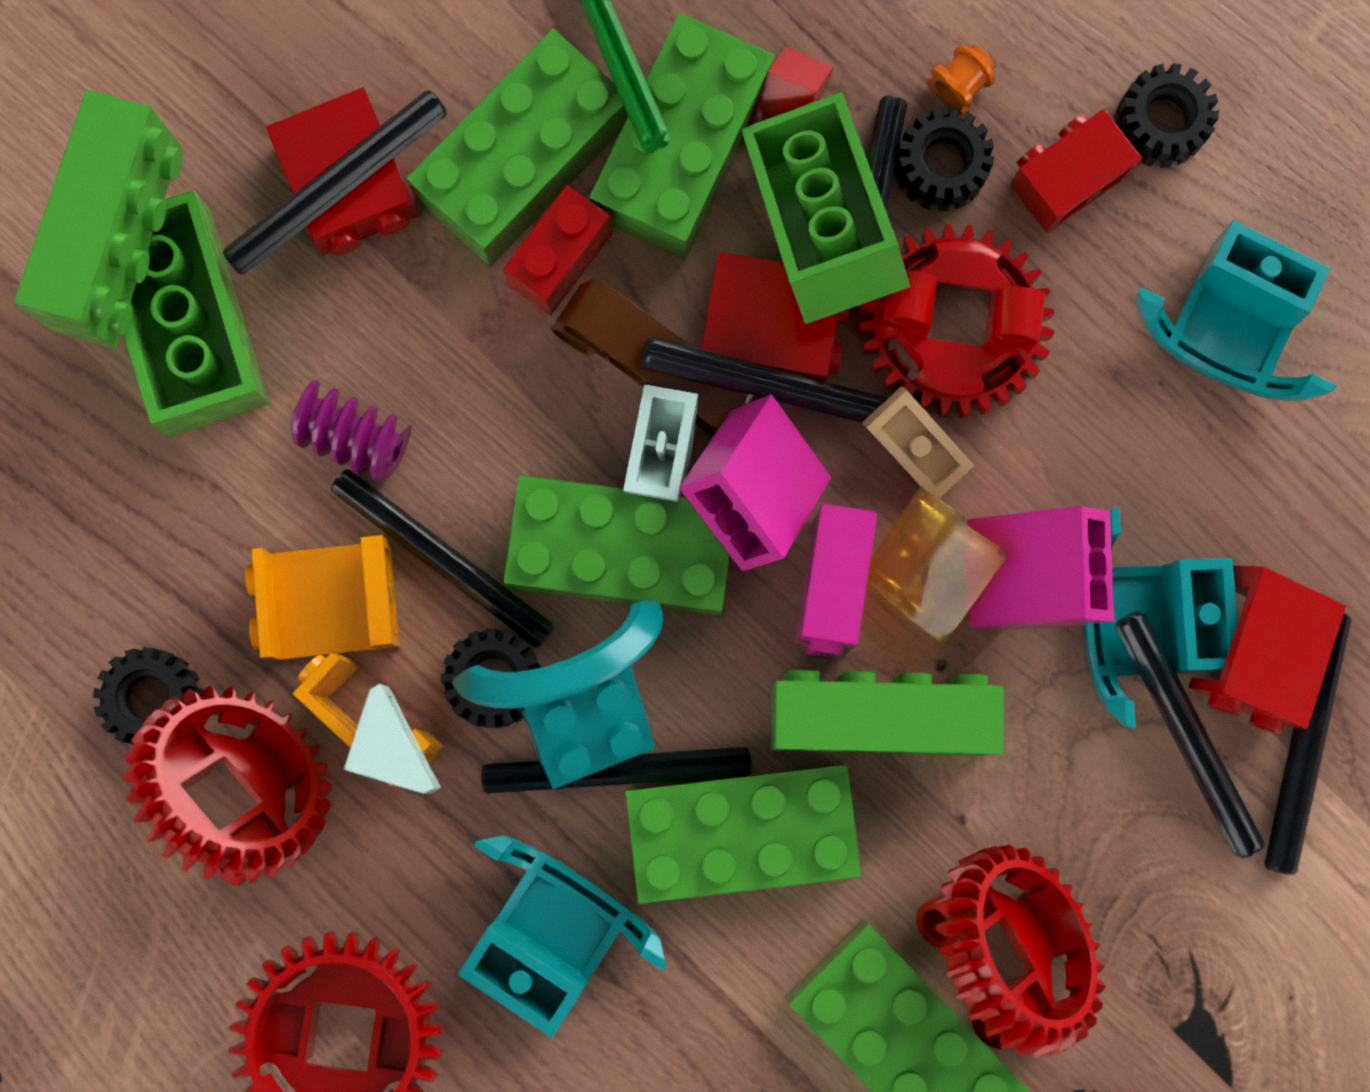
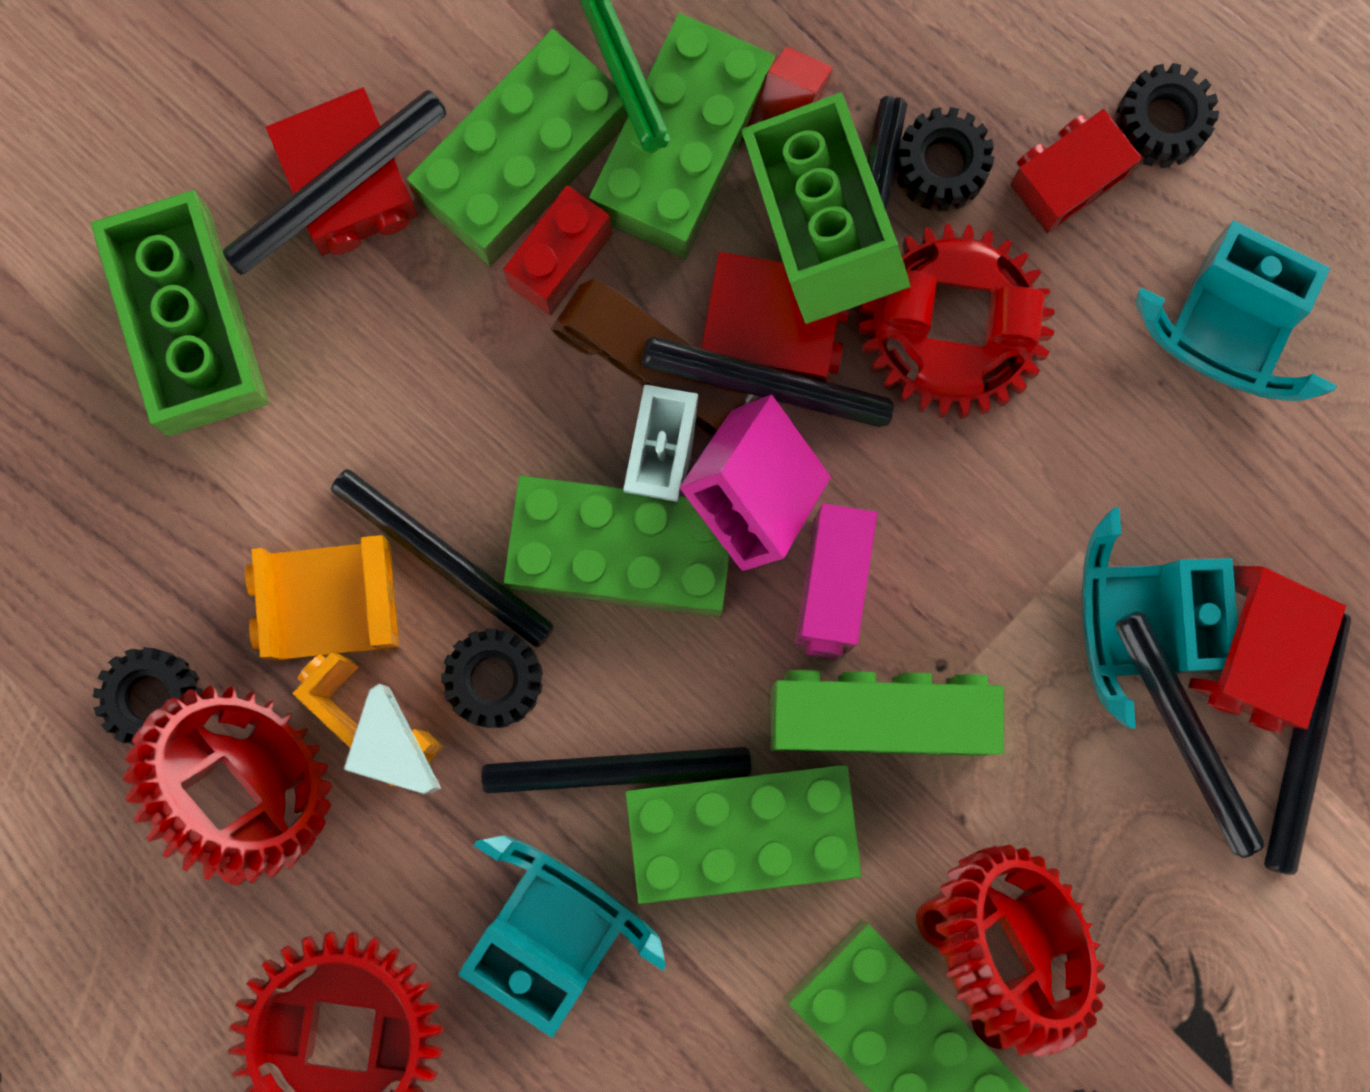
bright green brick [14,89,183,349] -> none
magenta piece [291,380,412,483] -> none
teal piece [452,600,664,790] -> none
tan plate [862,386,975,502] -> none
clear yellow slope [867,487,1008,644] -> none
orange brick [927,44,995,116] -> none
dark pink brick [964,506,1114,630] -> none

